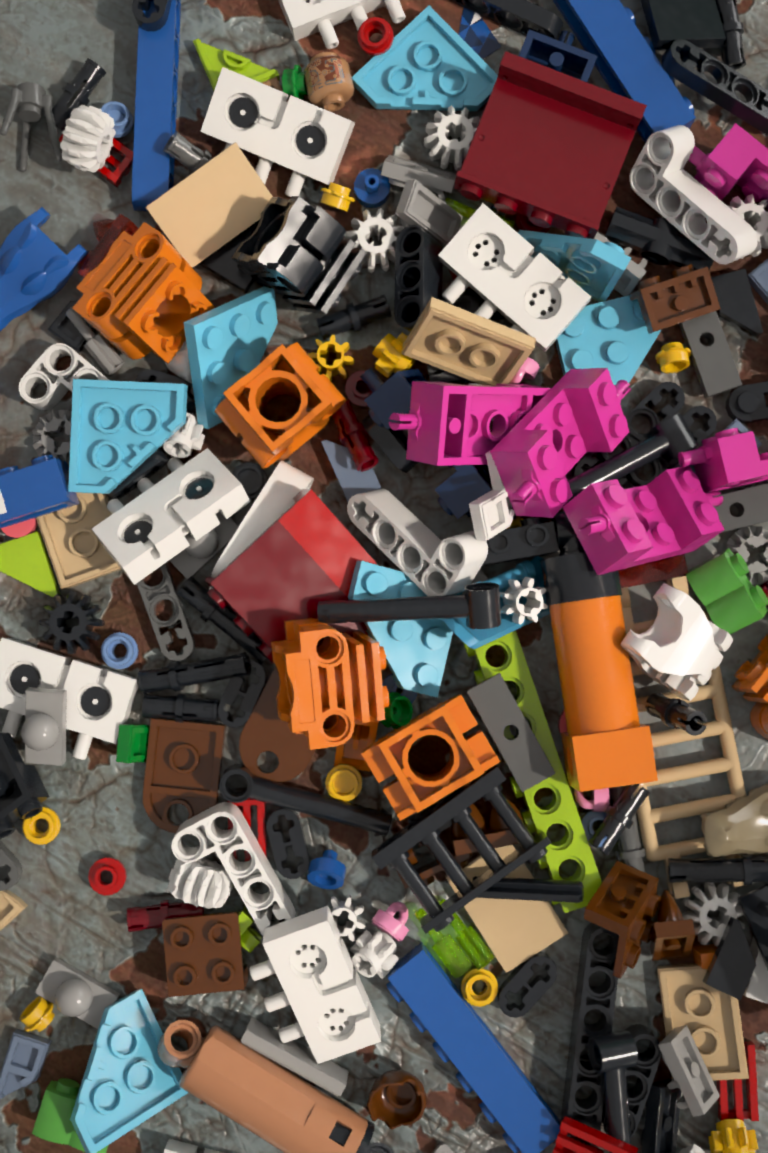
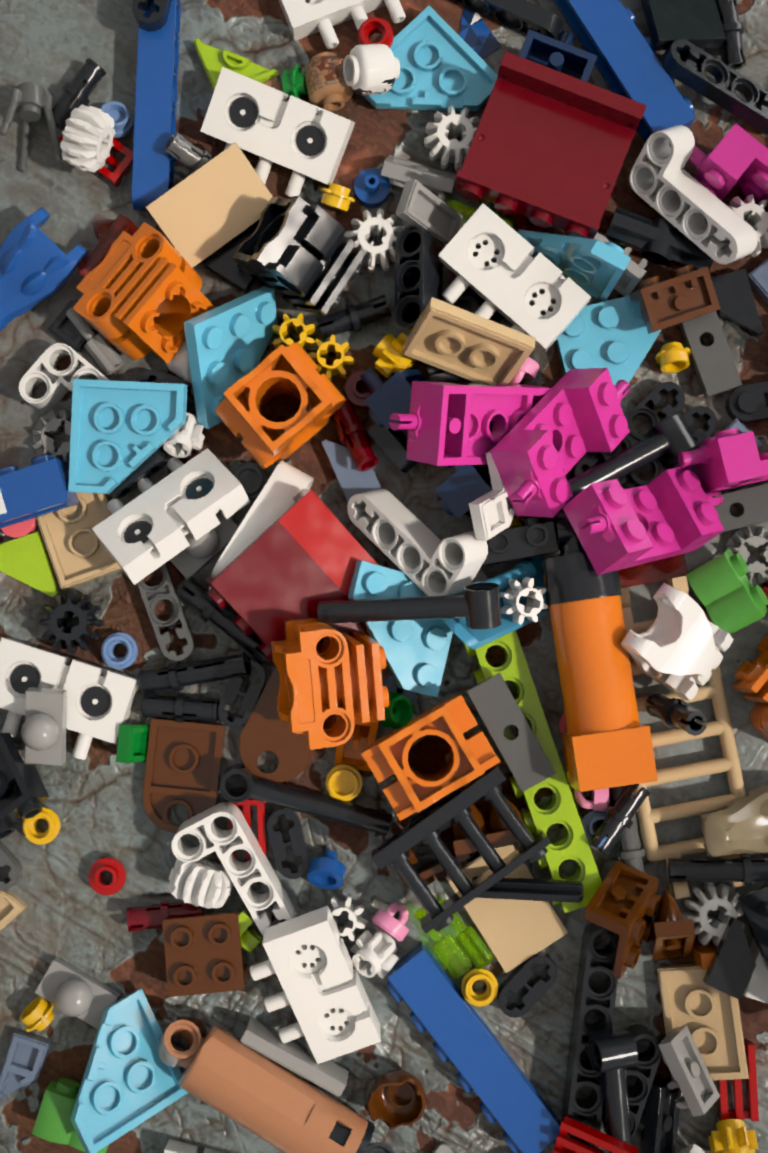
none -> yellow gear [272,313,316,350]
none -> white head [343,44,400,95]

